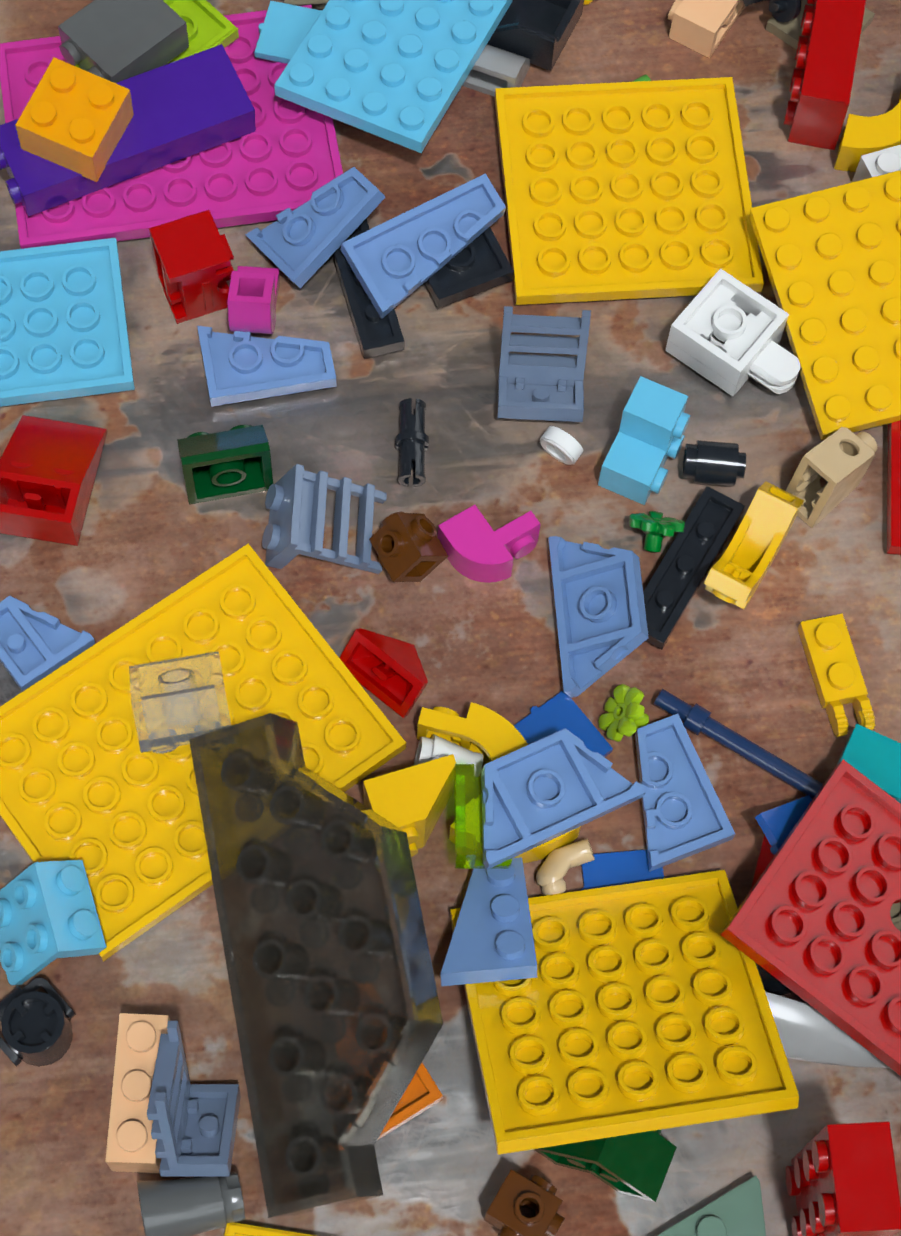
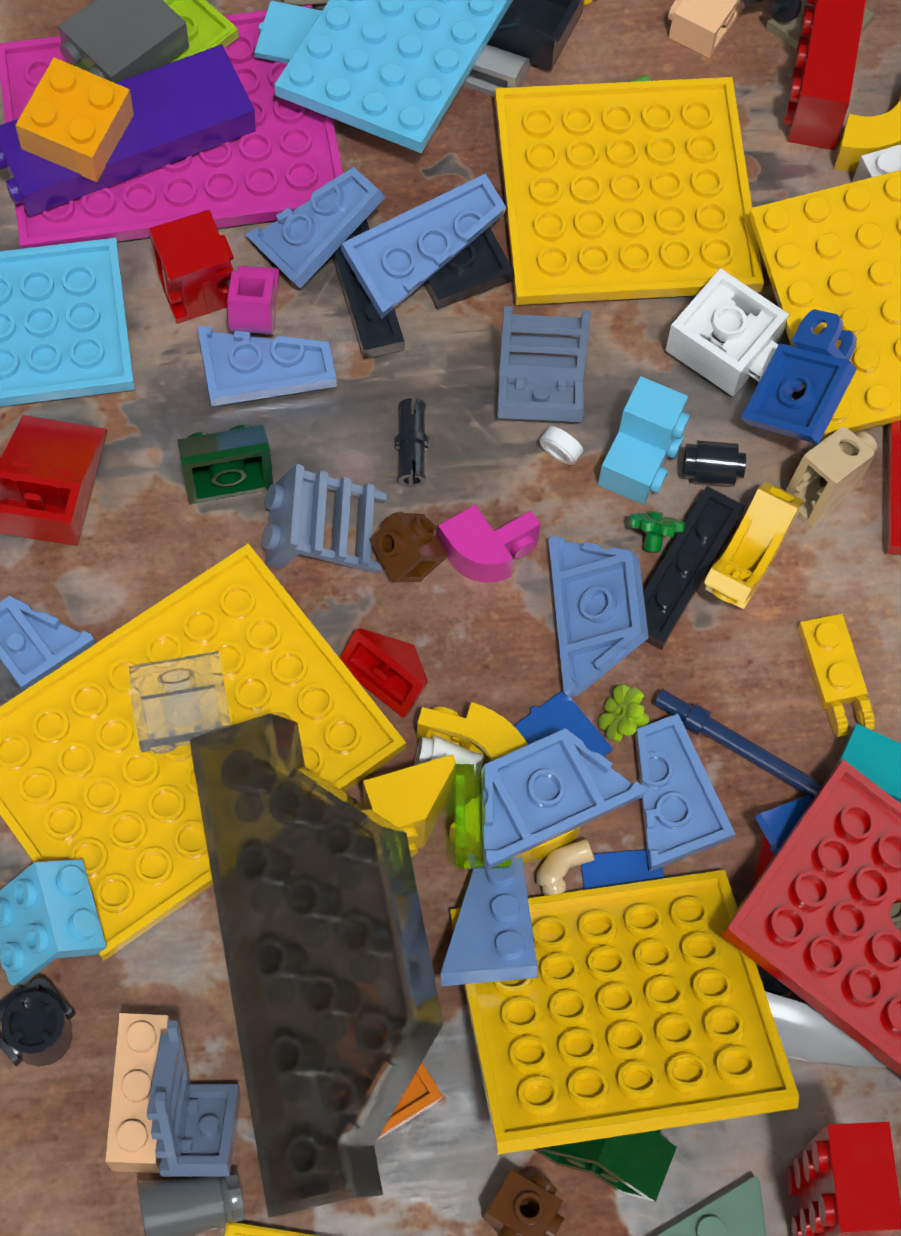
none -> blue plate [741,309,857,444]

